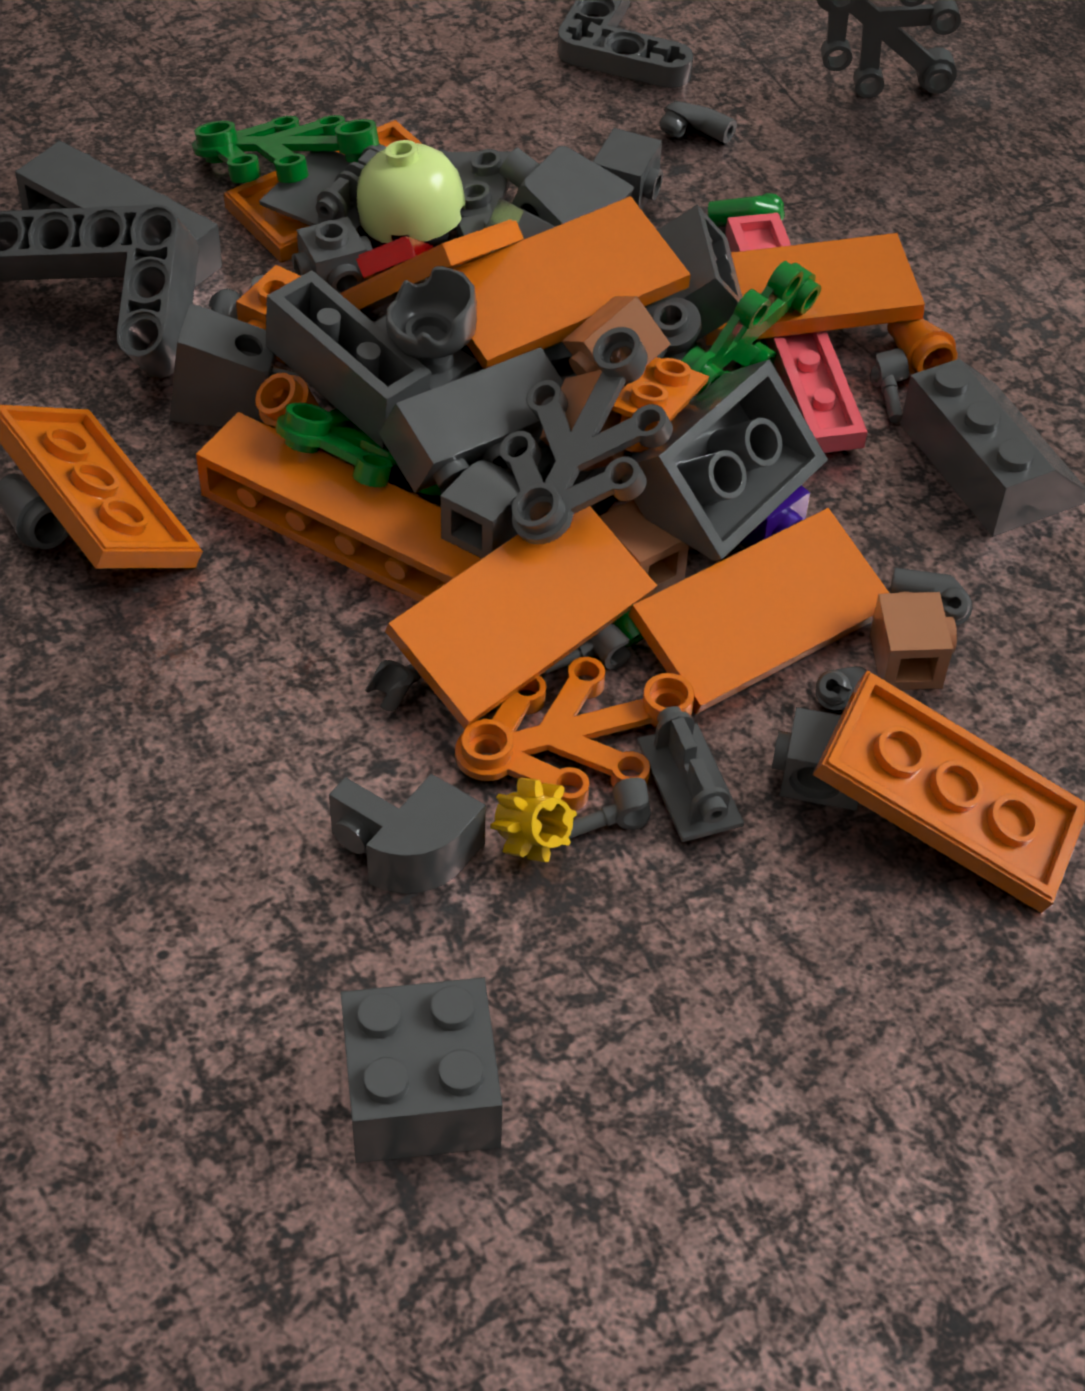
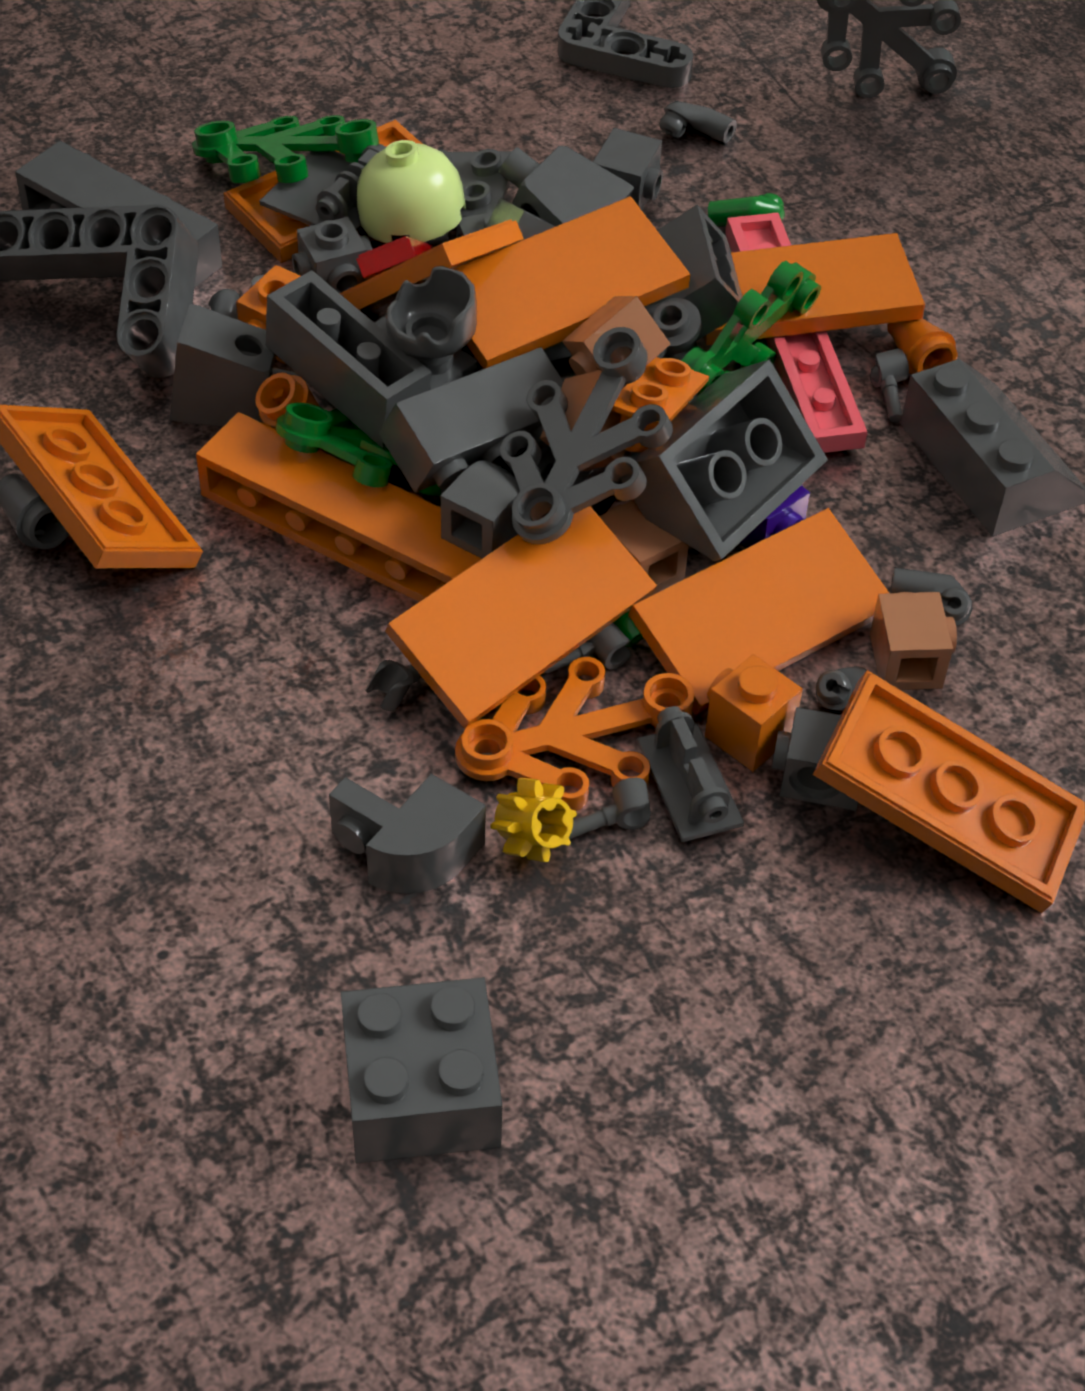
none -> orange brick [705,653,803,772]

